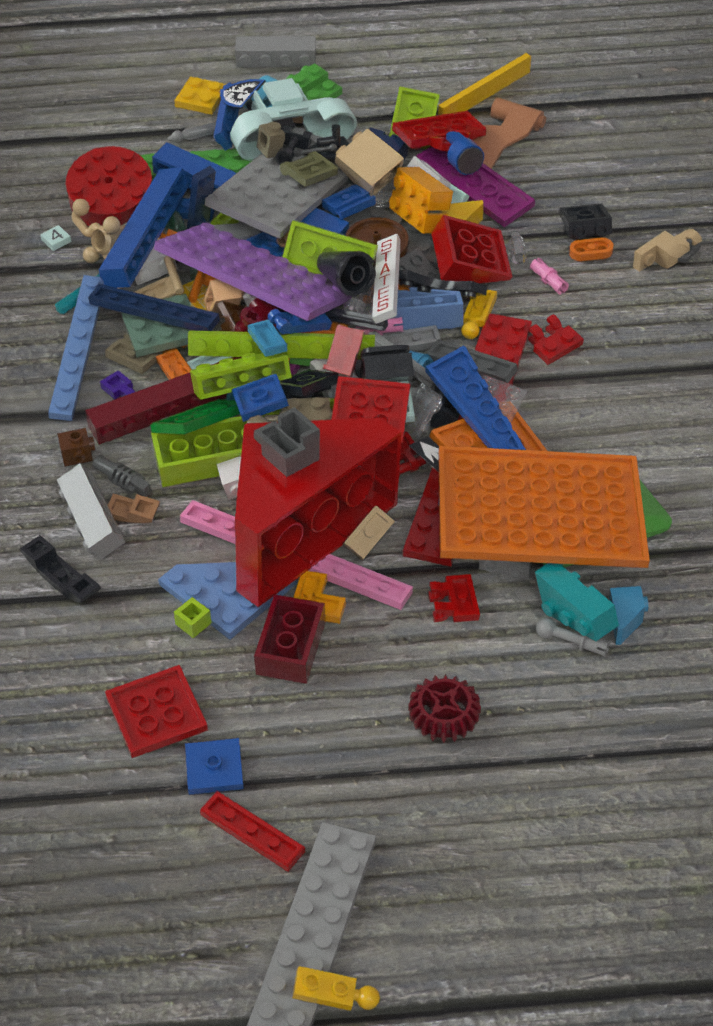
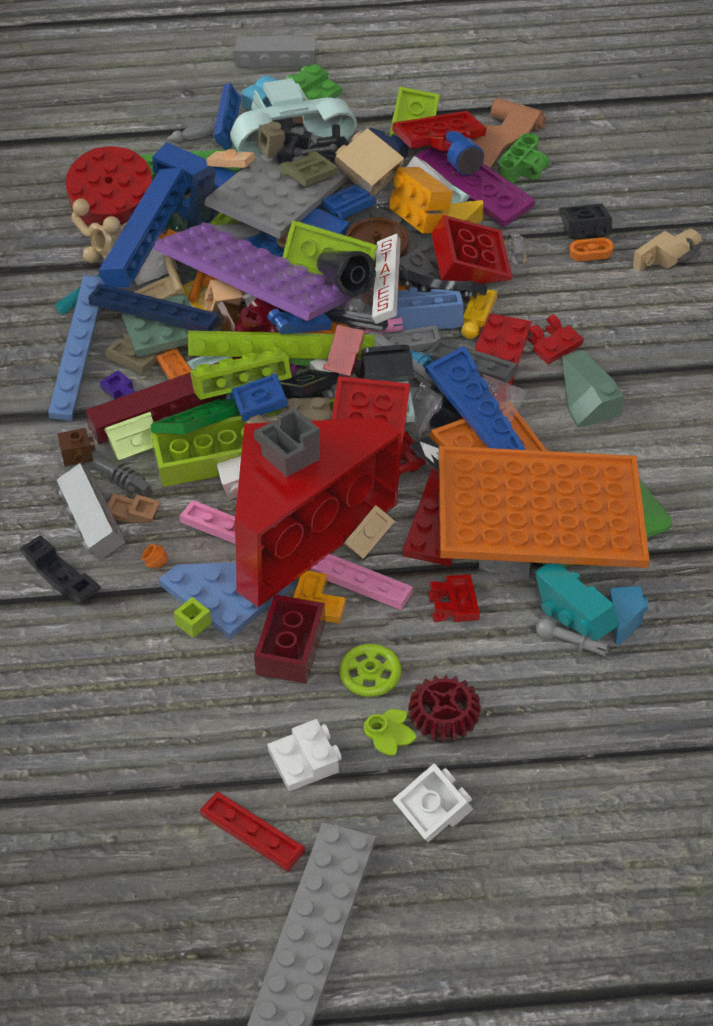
light aqua tile [40,225,71,251] -> none
red plate [105,664,208,758] -> none
yellow plate [174,76,225,115] -> none
blue plate [185,738,244,795] -> none
shield [220,79,266,111] -> none
dark azure tile [248,319,287,357] -> none
yellow plate [292,966,380,1011] -> none
yellow tile [438,53,531,115] -> none
bright pink pin [530,258,569,295] -> none
none -> yellowish green plate [105,412,153,462]
none -> orange plate [141,544,168,569]
none -> light nougat plate [206,149,255,168]
none -> white plate [267,719,341,792]
none -> lime plate [339,644,402,697]
none -> lime plate [364,709,416,756]
none -> white plate [392,763,473,842]
none -> bright green piece [498,133,550,184]
none -> sand green wedge [562,350,624,428]

